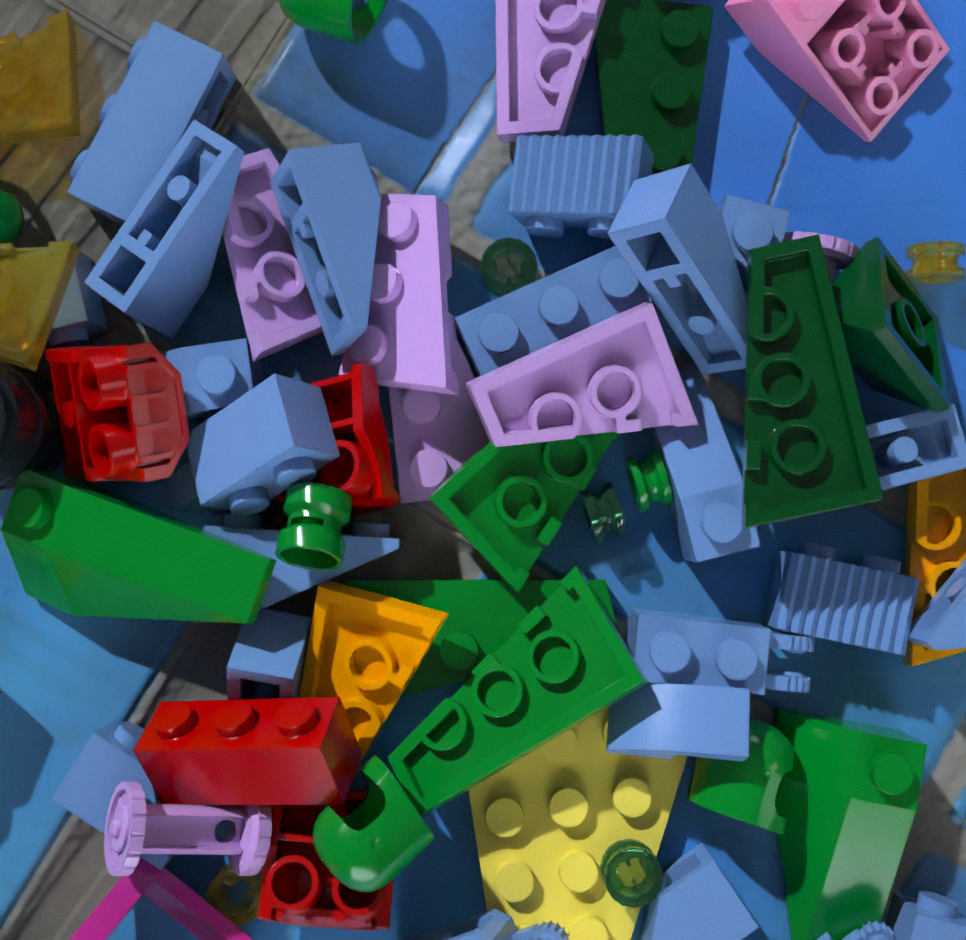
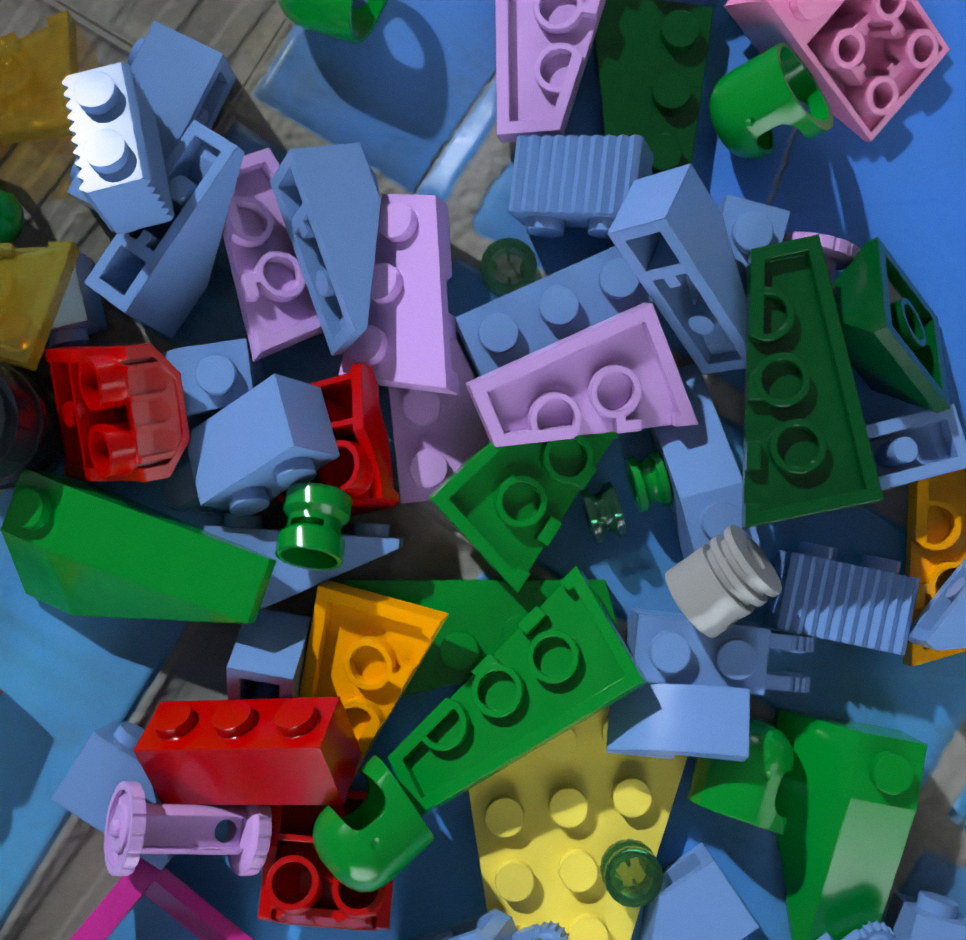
clear yellow bush [206,863,263,927] -> none
clear yellow bush [905,241,966,285] -> none
none -> medium blue brick [62,62,174,235]
none -> light grey piece [665,524,782,638]
none -> green helmet [709,42,834,160]

